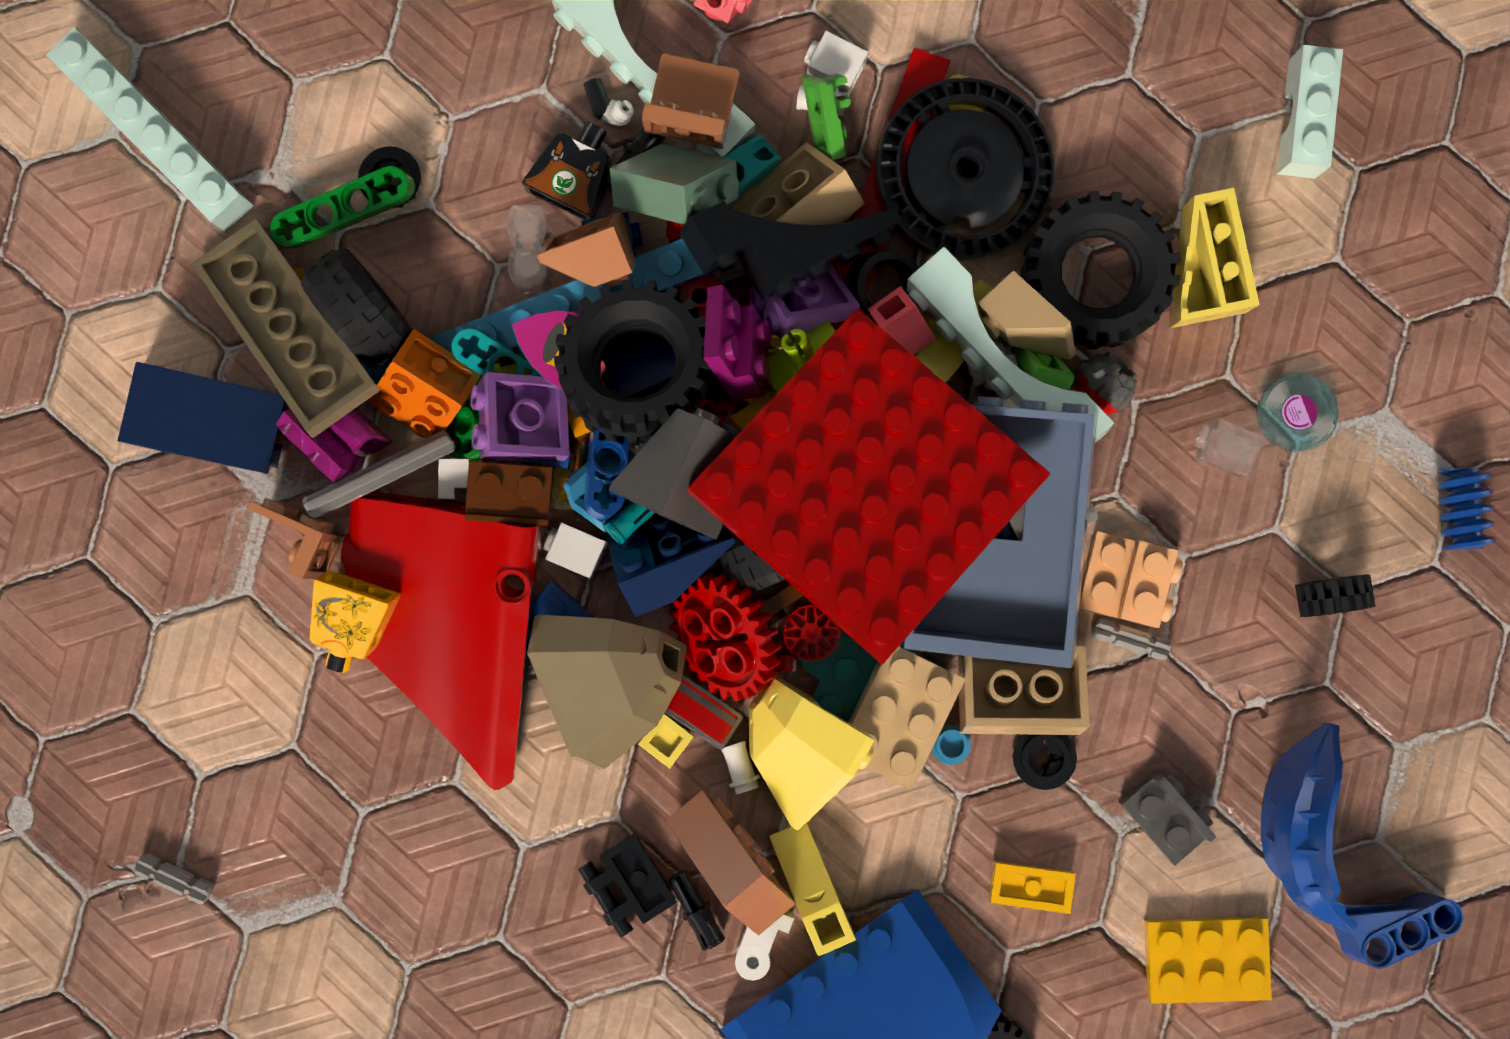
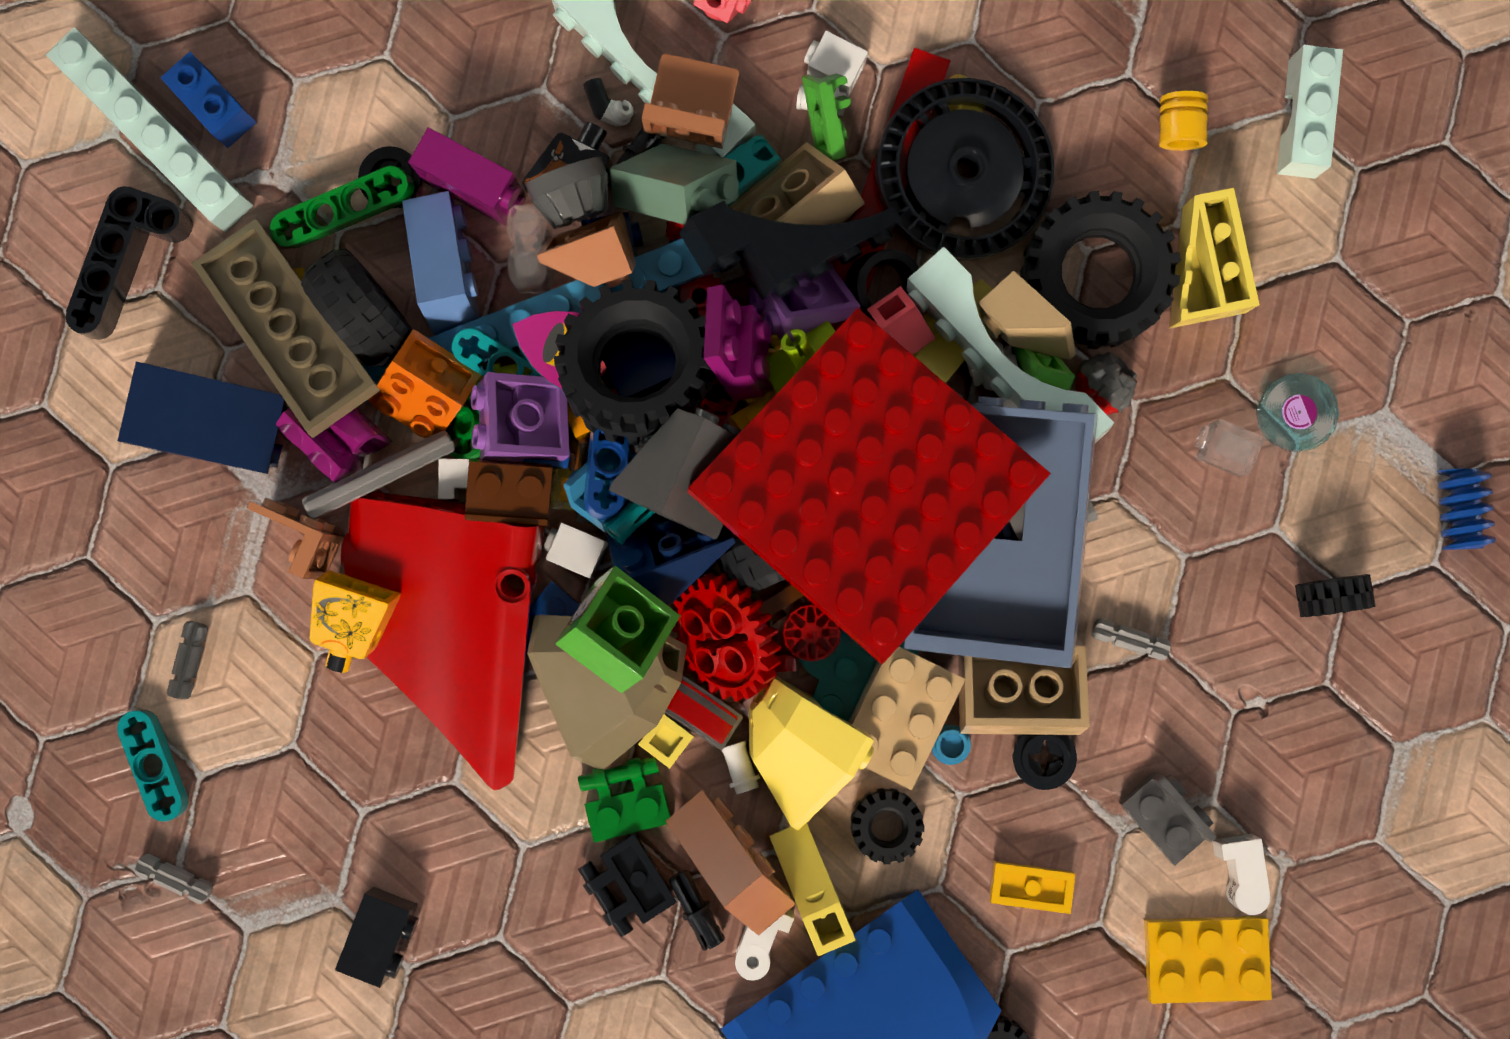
light nougat plate [1079,531,1183,628] -> none
blue piece [1261,723,1464,969] -> none
none -> black beam [65,186,193,340]
none -> teal beam [117,710,188,822]
none -> blue brick [160,51,257,148]
none -> dark grey axle [167,621,208,699]
none -> black brick [335,887,419,988]
none -> medium blue wedge [402,191,480,336]
none -> magenta brick [408,127,525,226]
none -> dark grey piece [525,157,608,229]
none -> bright green brick [555,565,681,694]
none -> green plate [578,757,671,843]
none -> black tyre [850,788,925,864]
none -> yellow piece [1159,91,1208,151]
none -> white leg [1212,834,1270,915]

